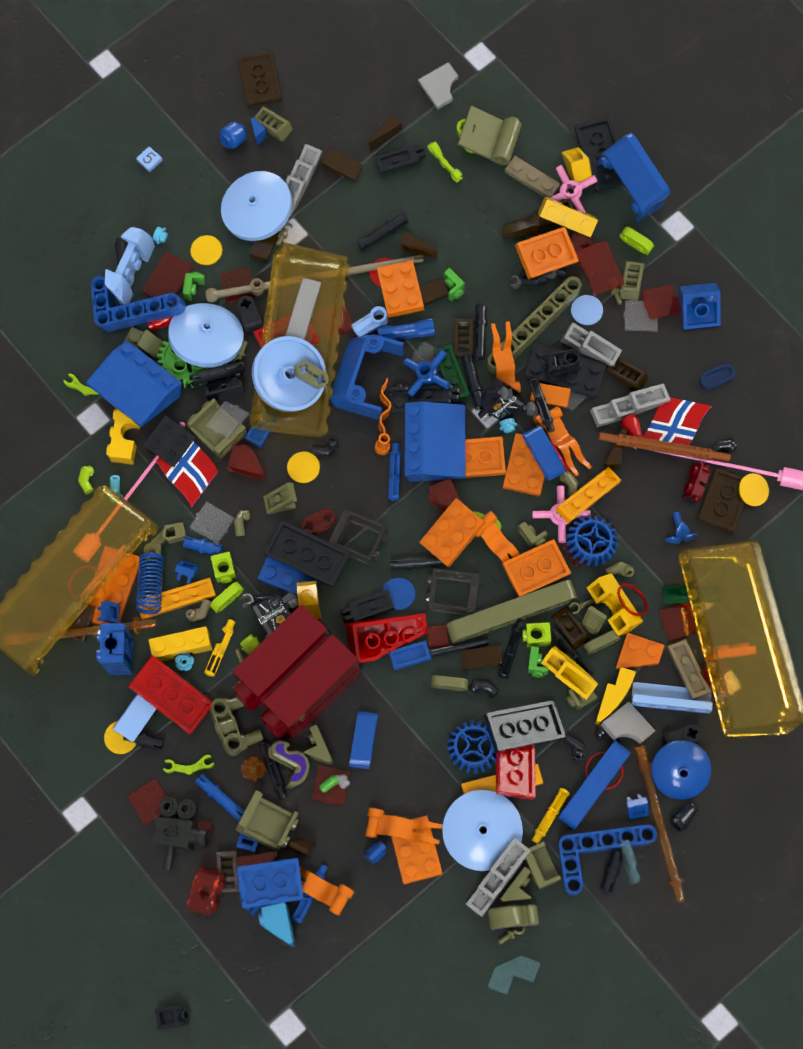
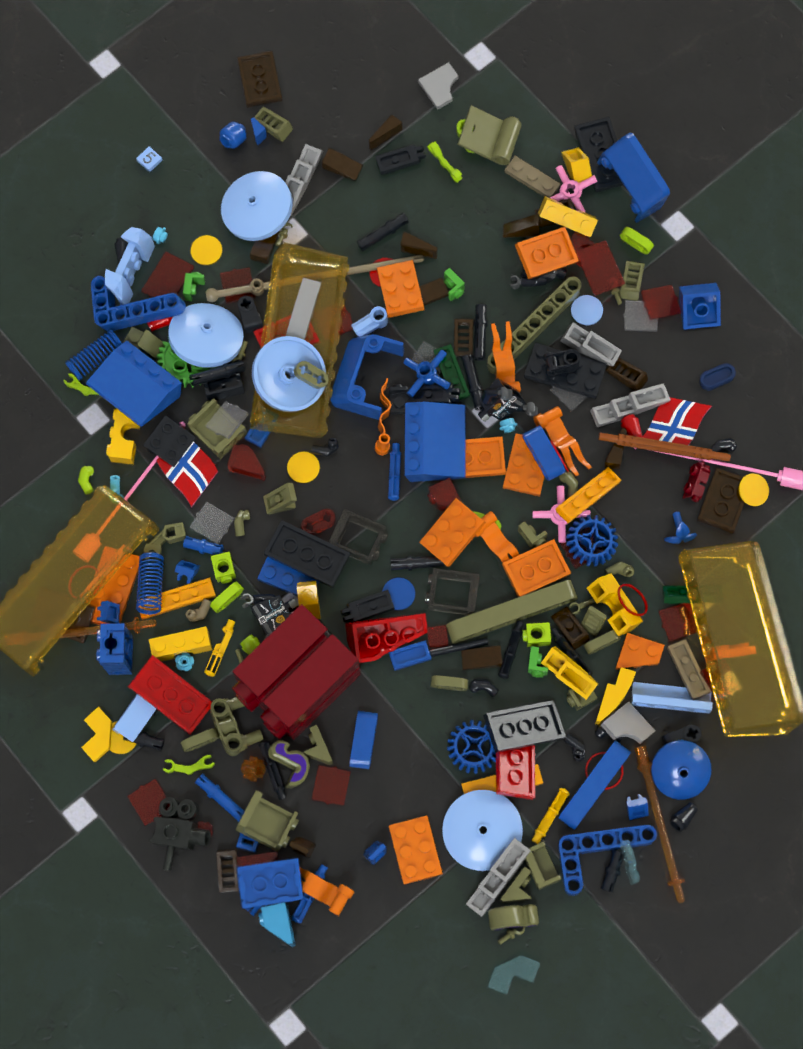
black bracket [155,1004,189,1030] -> none
clear red brick [186,867,226,916] -> none
arm [319,774,350,793] -> none
orange flag [365,808,443,845] -> none
blue axle [377,319,435,340] -> none
black piece [528,378,555,433] -> none
orange tile [530,383,571,408] -> none
none -> blue piece [65,329,122,381]
none -> yellow tile [81,707,112,763]
none -> olive beam [181,728,219,752]

